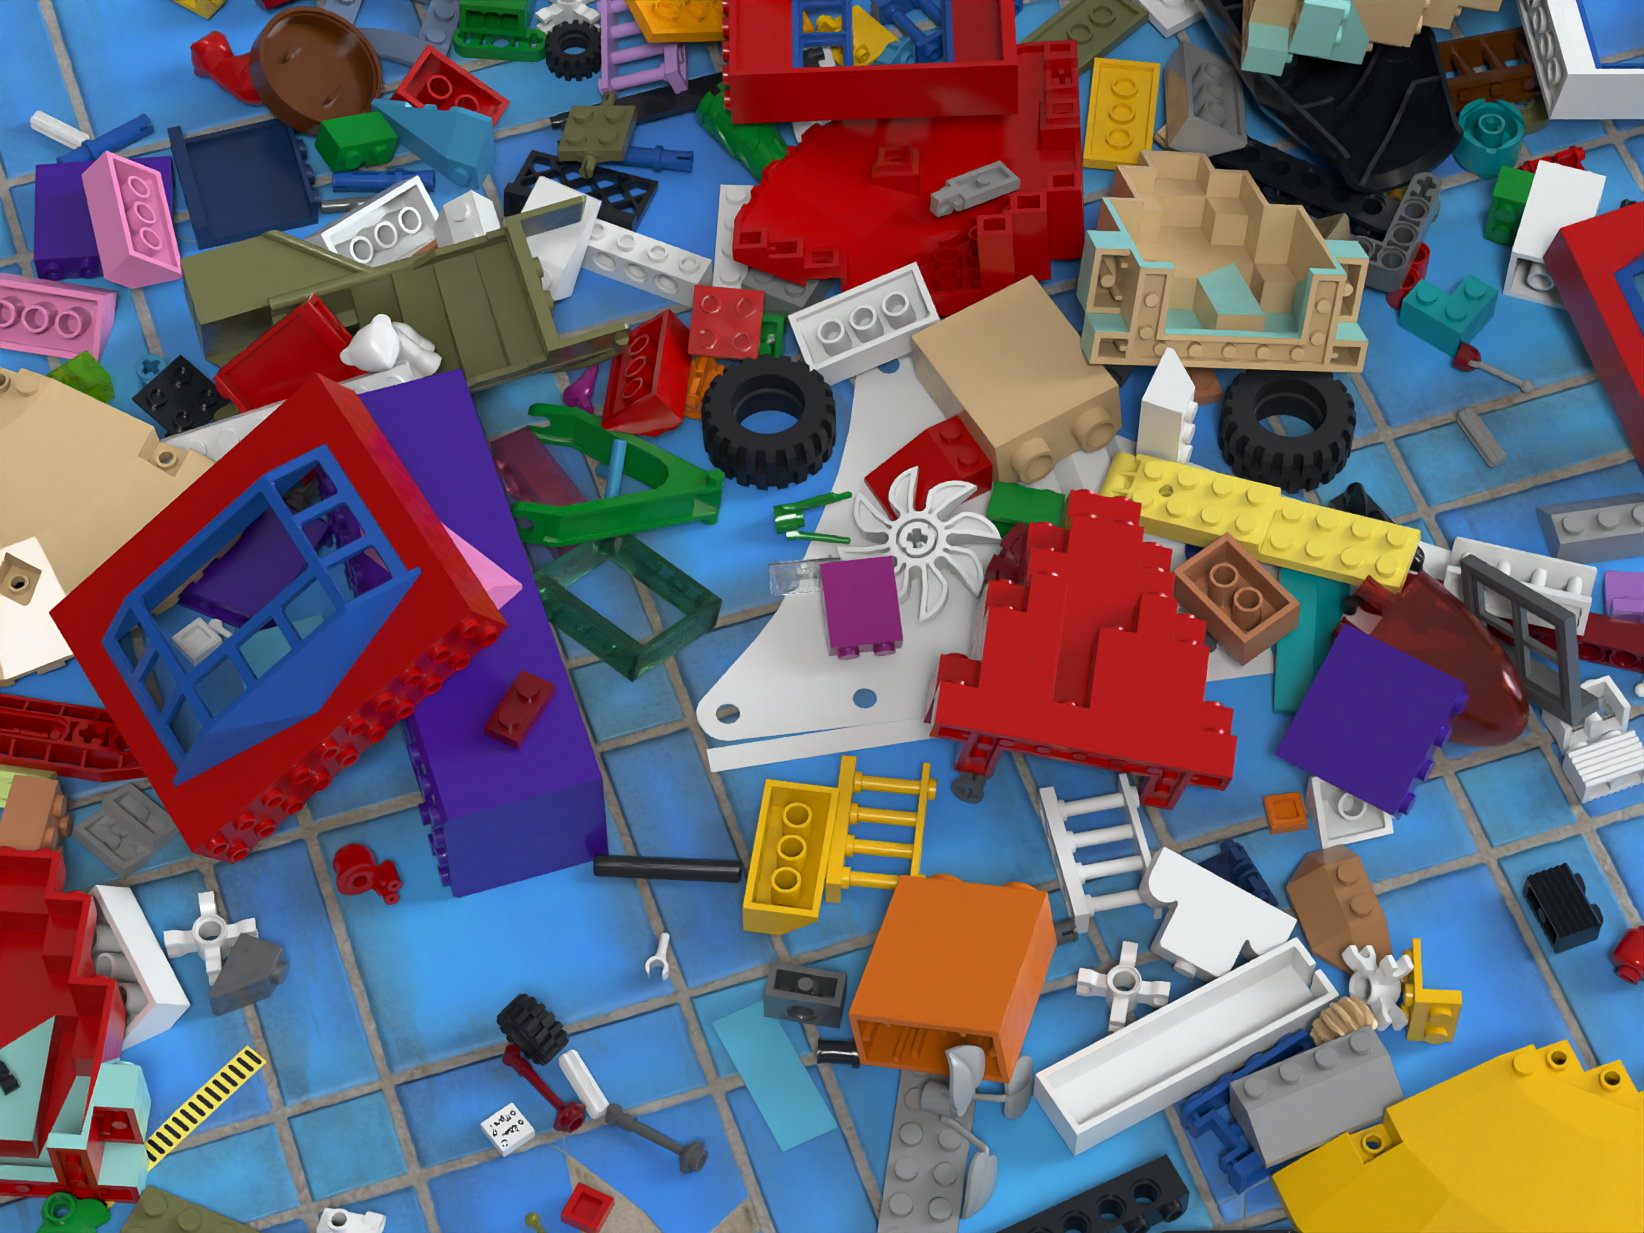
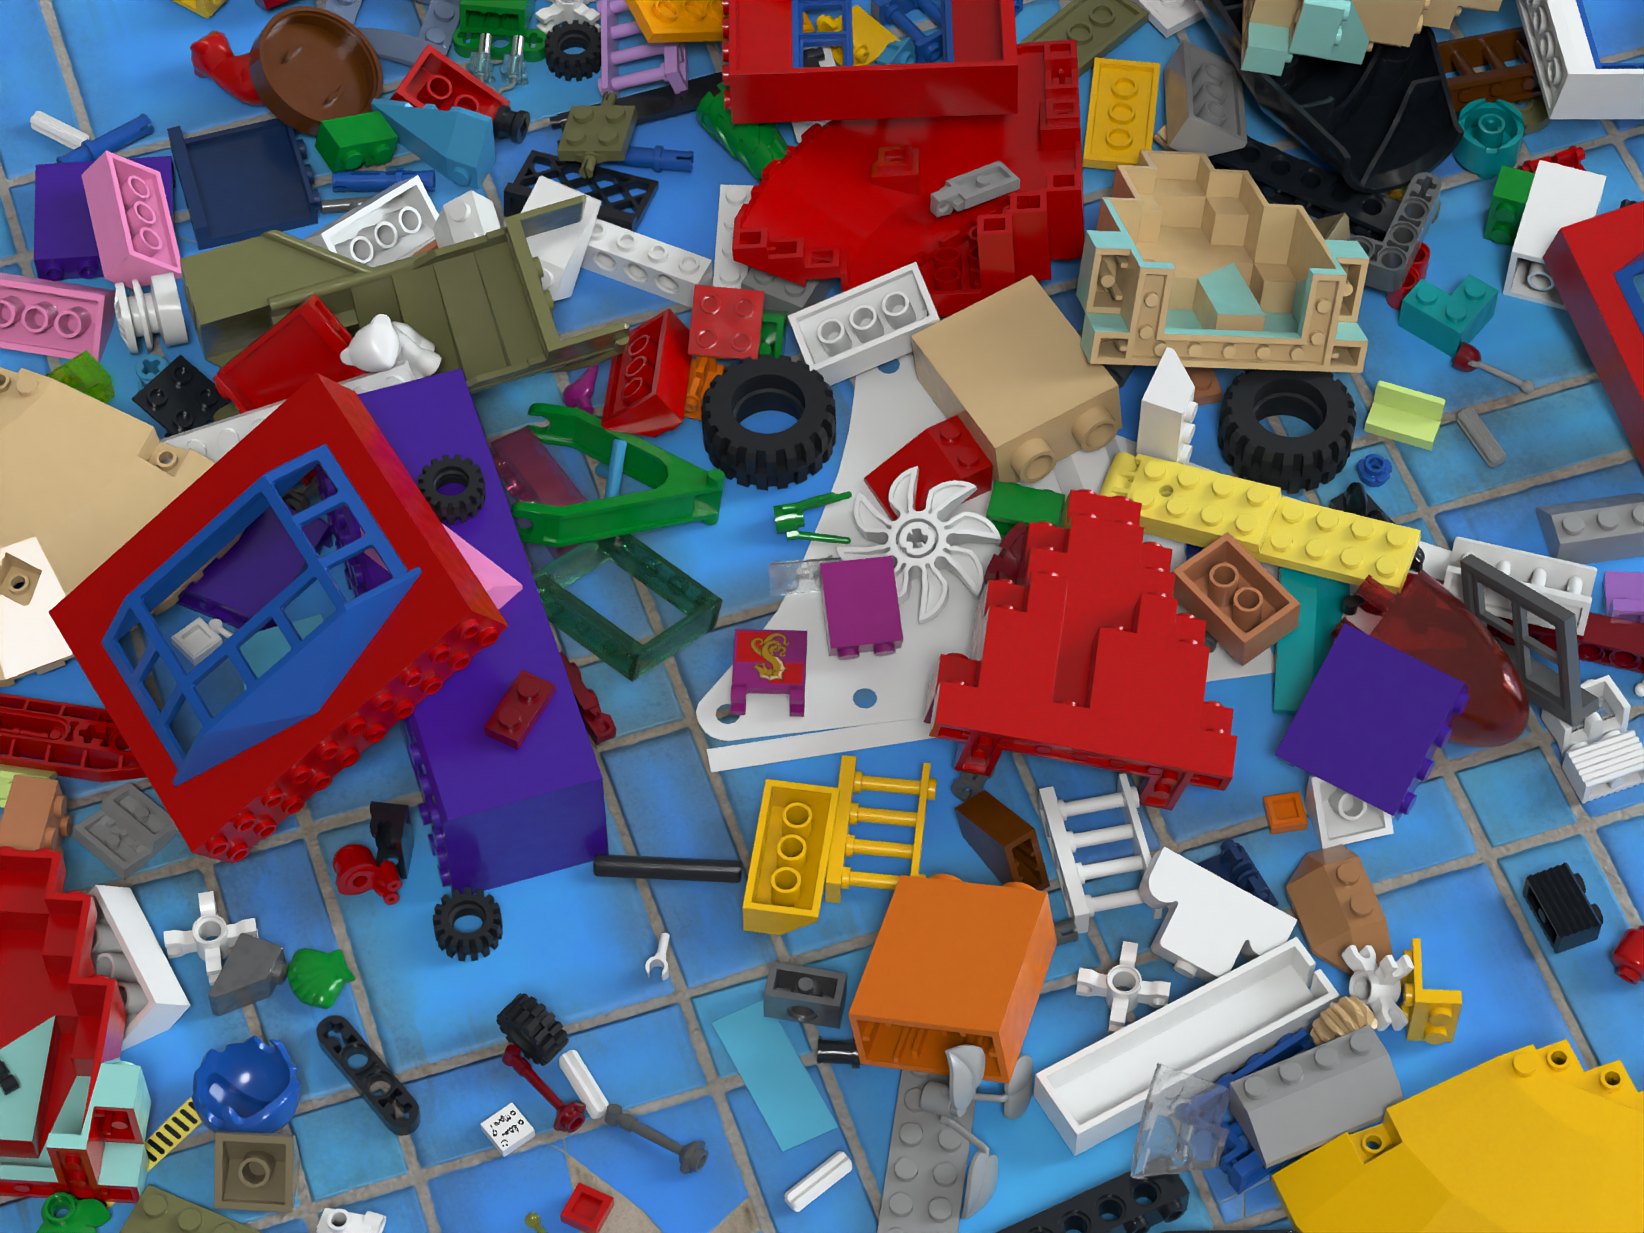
none -> white wheel [114,271,189,355]
none -> blue piece [192,1036,301,1134]
none -> dark tan slope [214,1131,301,1213]
none -> green animal [287,948,356,1009]
none -> black beam [317,1015,421,1136]
none -> black hinge [370,801,414,879]
none -> black tyre [418,454,486,525]
none -> black tyre [433,887,503,962]
none -> clear light blue piece [466,33,529,95]
none -> black wheel [493,105,530,144]
none -> dark red hinge [559,651,616,745]
none -> flag [731,629,807,717]
none -> white axle [784,1151,852,1212]
none -> reddish brown slope [955,790,1050,891]
none -> clear slope [1130,1063,1230,1179]
none -> blue plate [1357,454,1392,487]
none -> yellowish green panel [1364,381,1446,451]

